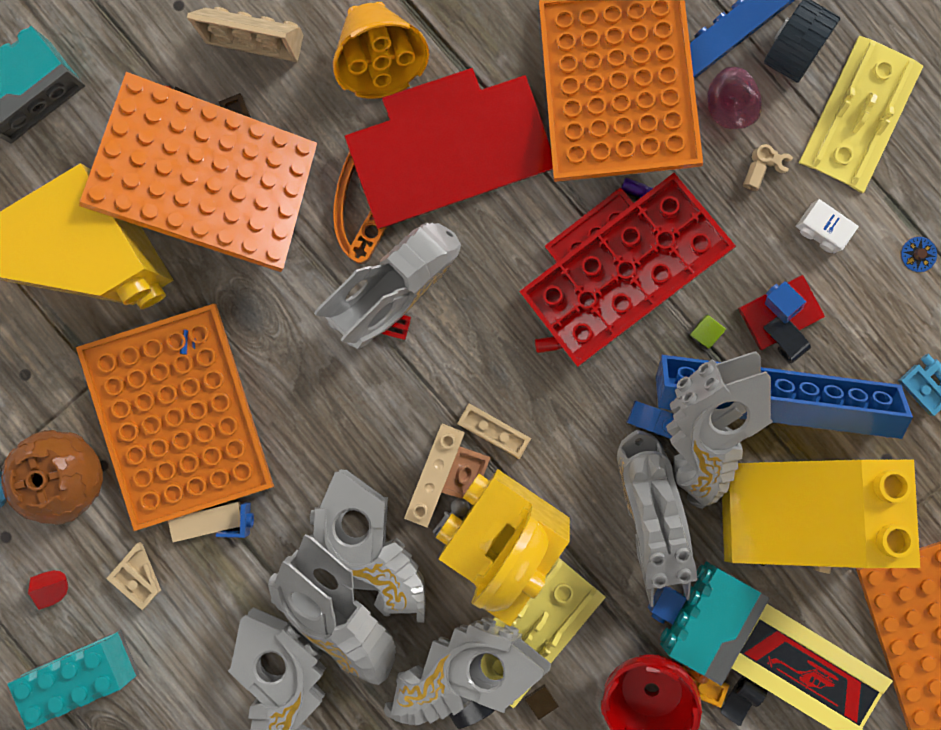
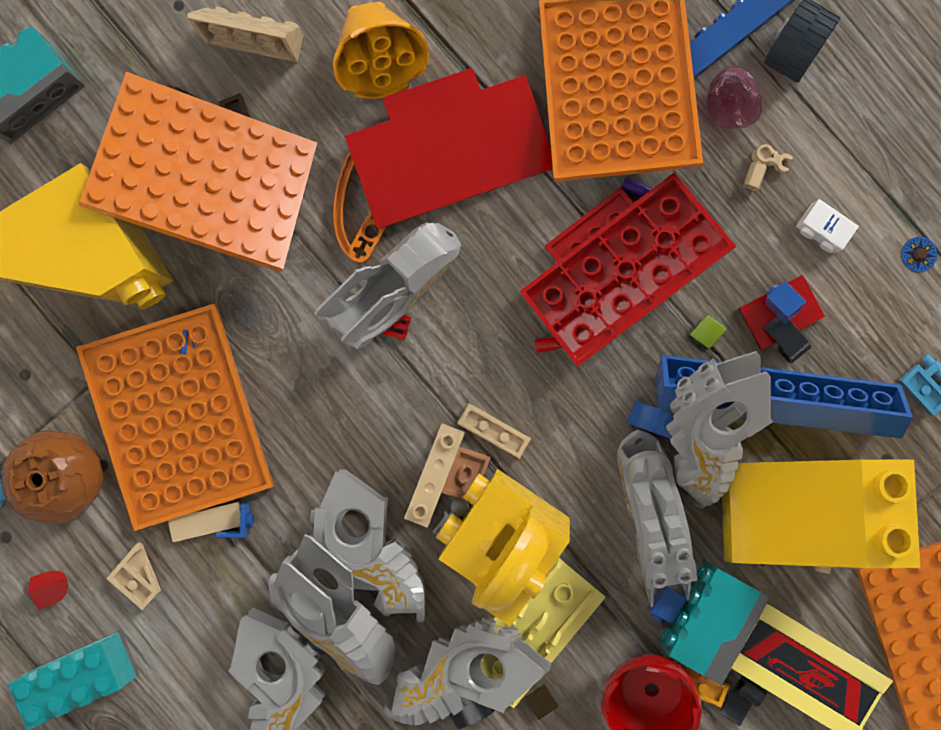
light yellow hinge [799,36,923,193] -> none

